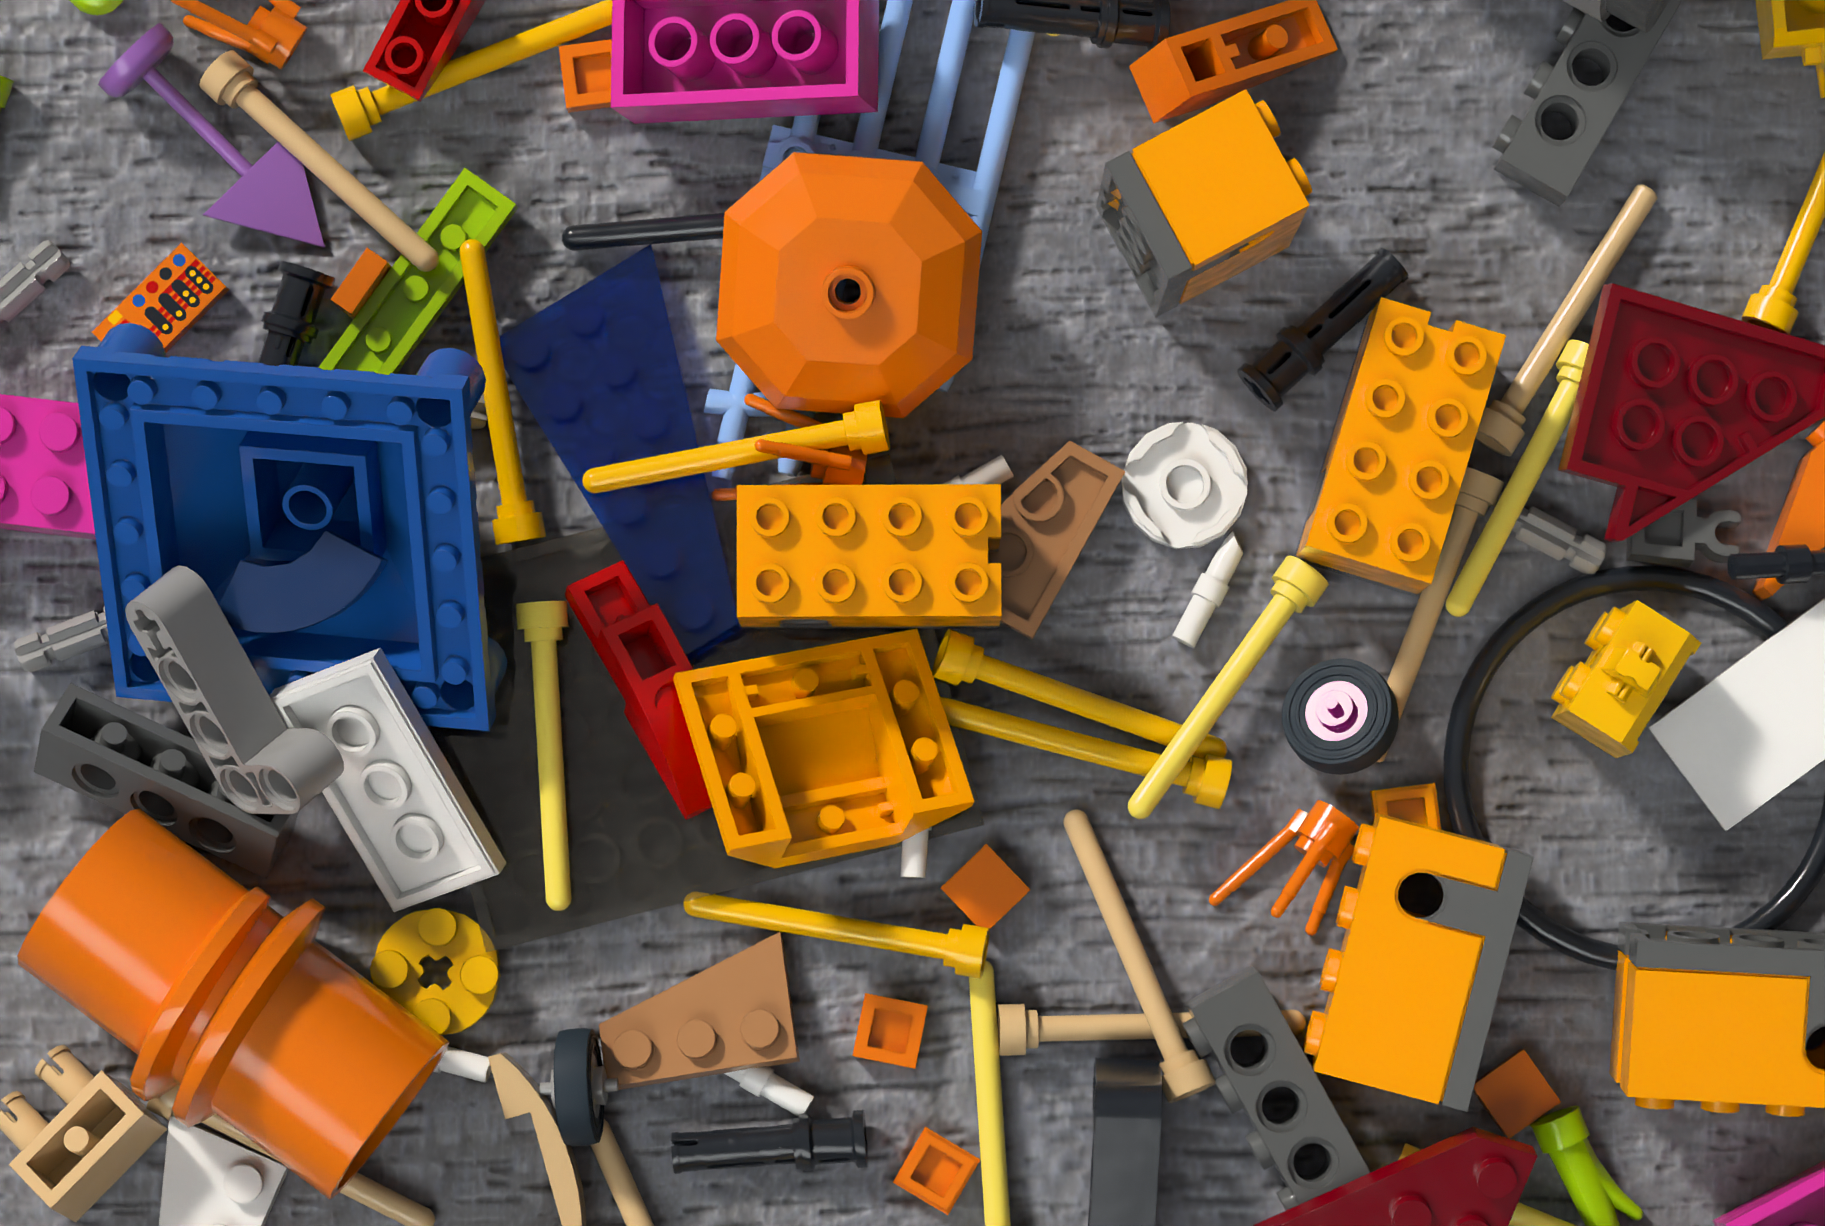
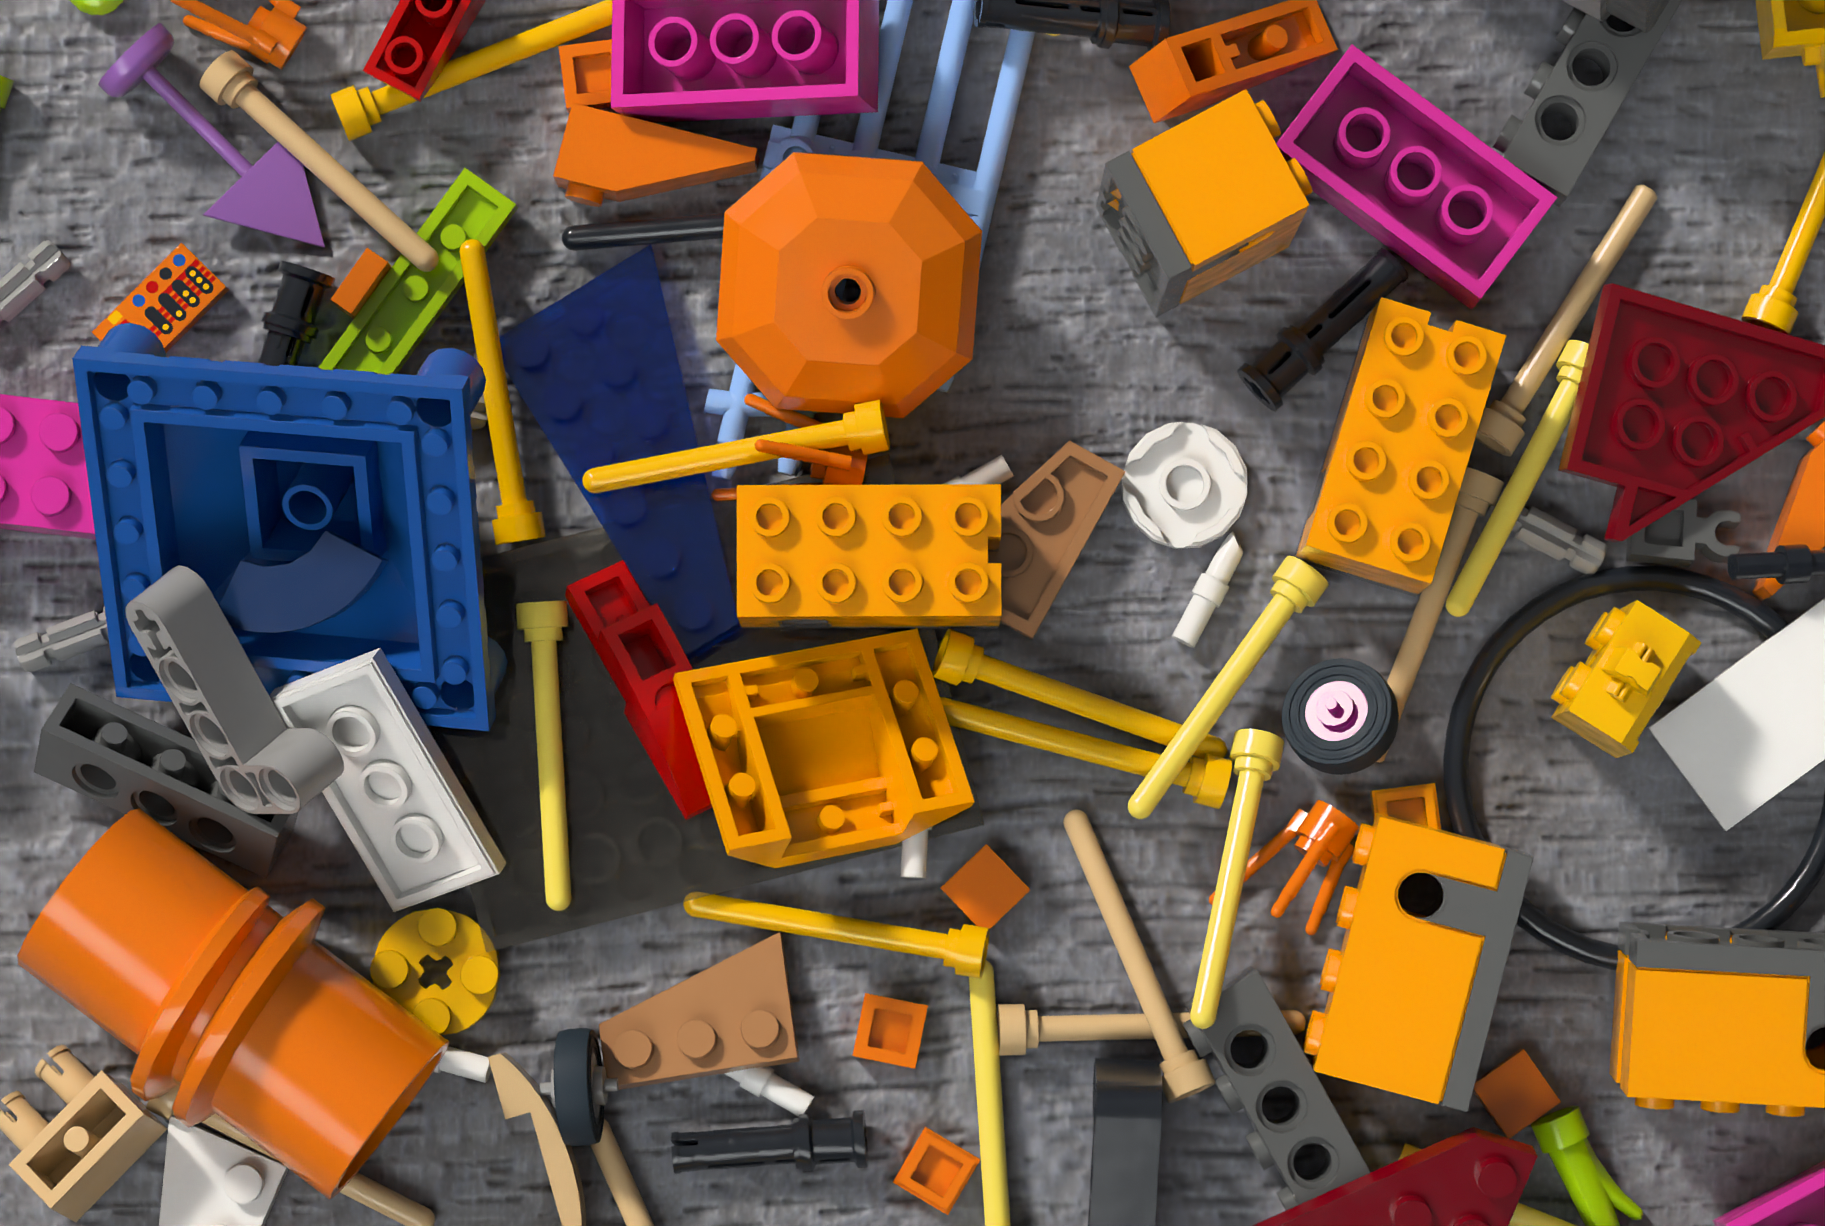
none -> orange slope [553,103,760,207]
none -> light yellow piece [1190,729,1284,1029]
none -> dark pink brick [1276,44,1558,310]

